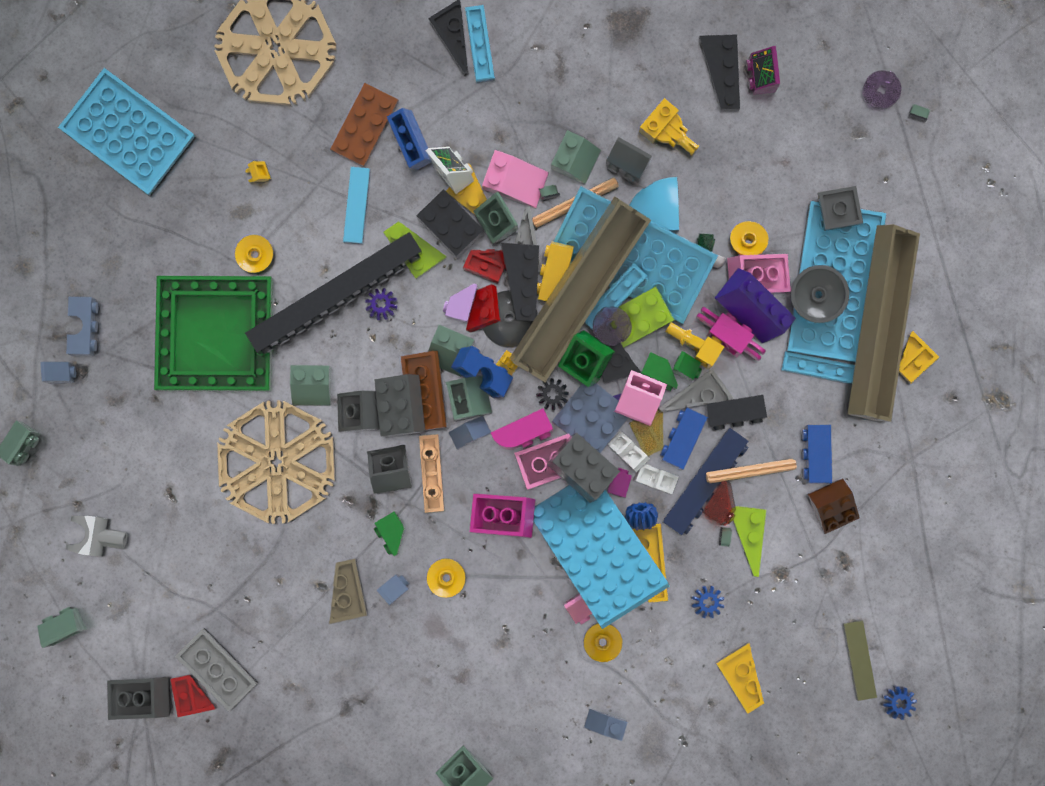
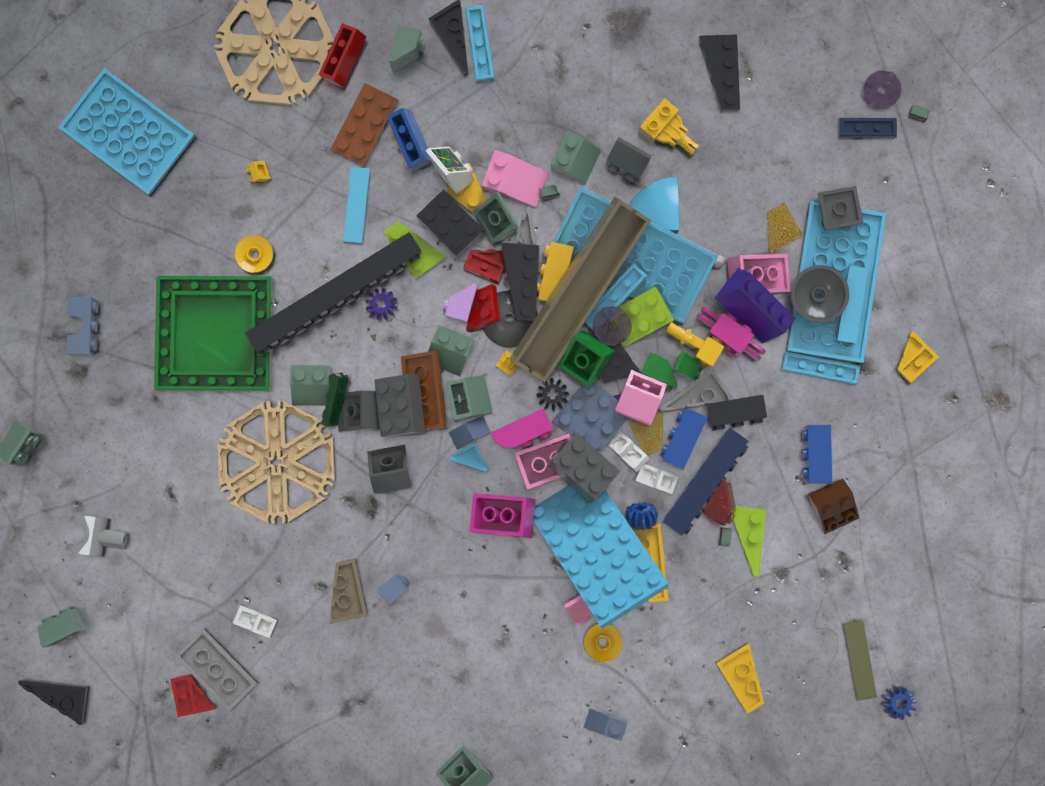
sand blue slope [40,362,77,385] -> none
dark grey slope [107,678,169,720] -> none
green slope [374,511,405,556] -> none
light nougat plate [419,434,444,513] -> none
yellow dish [427,559,465,598] -> none
blue arch [451,346,513,398] -> none
light nougat axle [532,178,619,228] -> none
magenta brick [607,468,632,498] -> none
blue gear [692,586,724,619] -> none
clear green cone [697,233,716,252] -> none
light nougat axle [706,459,797,483] -> none
yellow dish [730,221,769,255] -> none
slope [746,46,780,95] -> none
dark tan piece [848,224,920,422] -> none
none -> black wing [18,680,88,725]
none -> white slope [232,604,277,638]
none -> red brick [318,23,367,88]
none -> dark green plate [321,372,348,427]
none -> sand green slope [389,24,425,71]
none -> medium azure slope [450,443,488,473]
none -> clear yellow wing [767,203,803,254]
none -> medium azure tile [836,265,868,344]
none -> dark blue tile [839,118,897,138]

